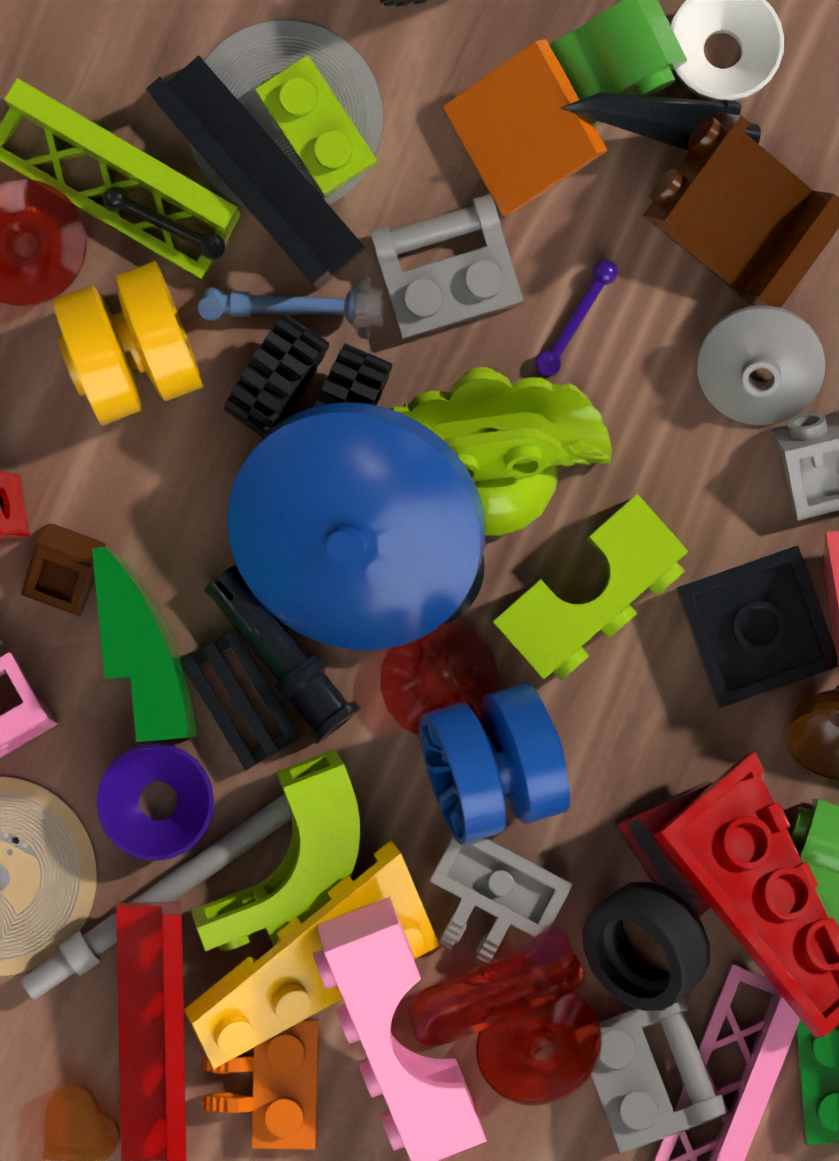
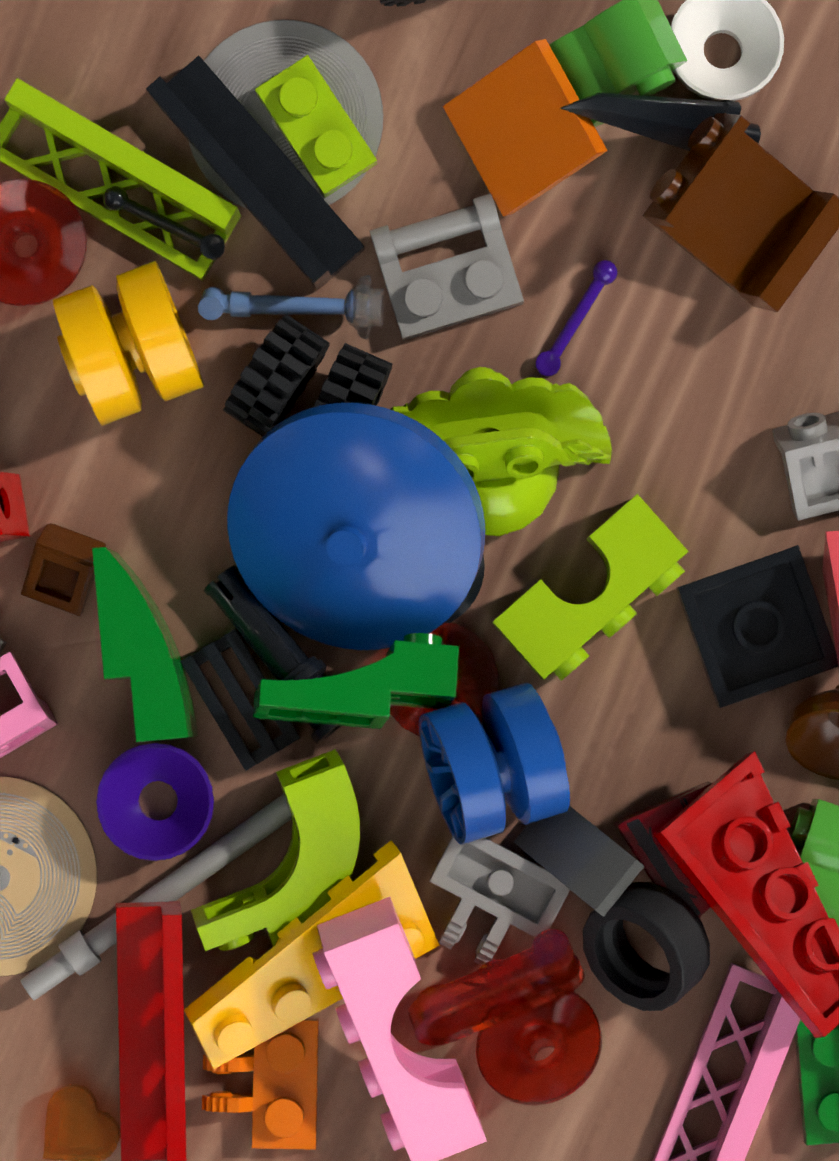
light grey plate [575,996,729,1155] -> none
light grey dish [697,305,825,425] -> none
none -> green slope [253,633,459,729]
none -> dark grey slope [514,805,644,917]

